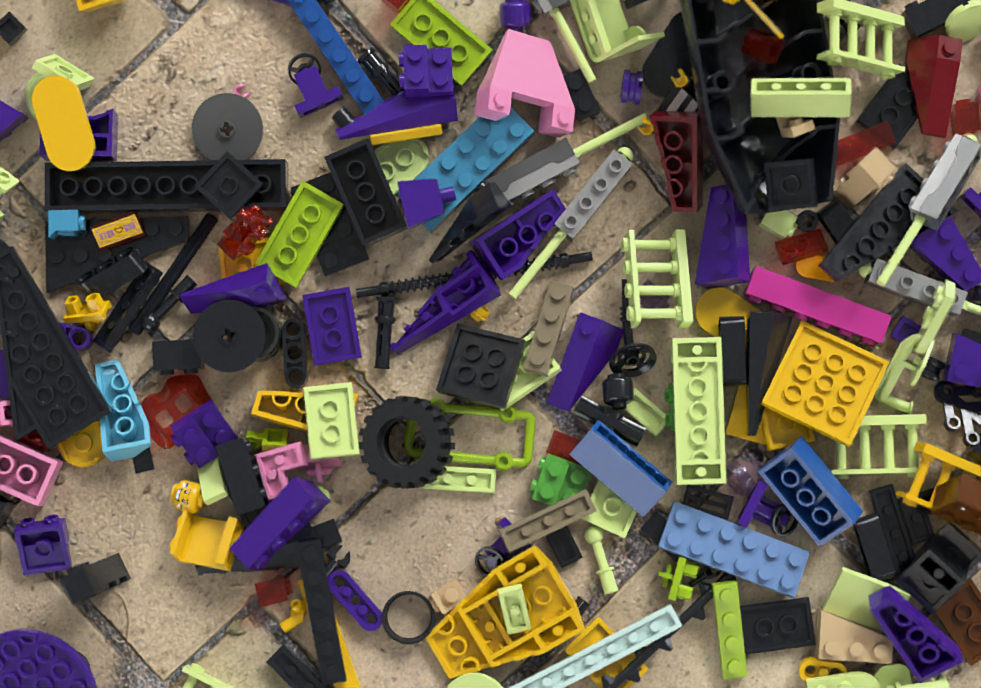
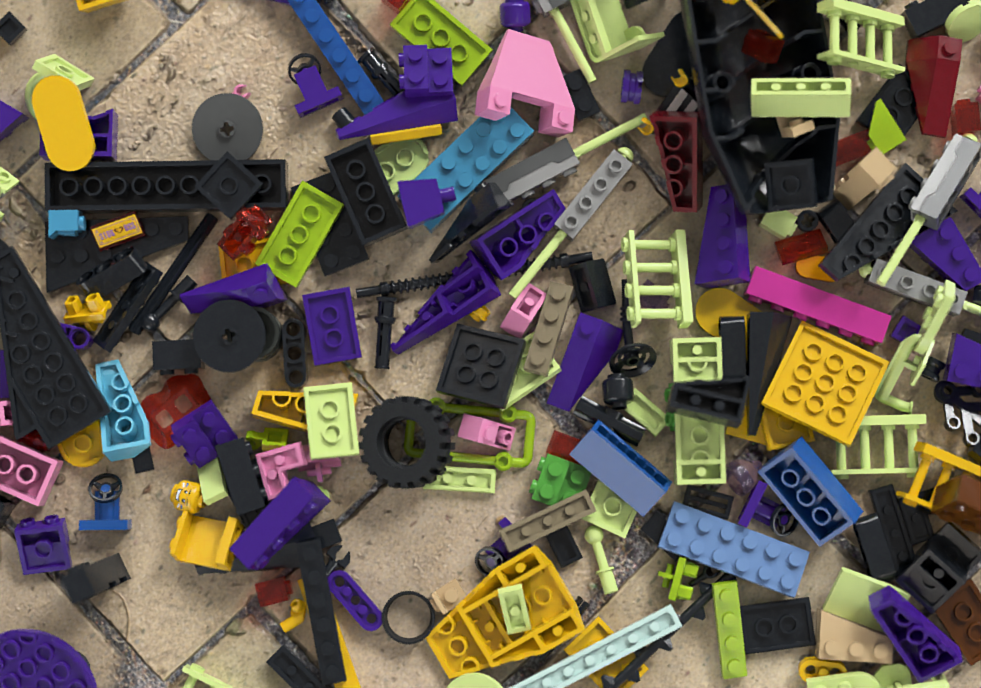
none -> blue piece [79,473,132,530]
none -> bright pink slope [457,413,516,451]
none -> bright pink slope [500,283,546,338]
none -> black panel [569,258,616,313]
none -> black wedge [666,376,752,428]
none -> lime slope [866,99,907,154]

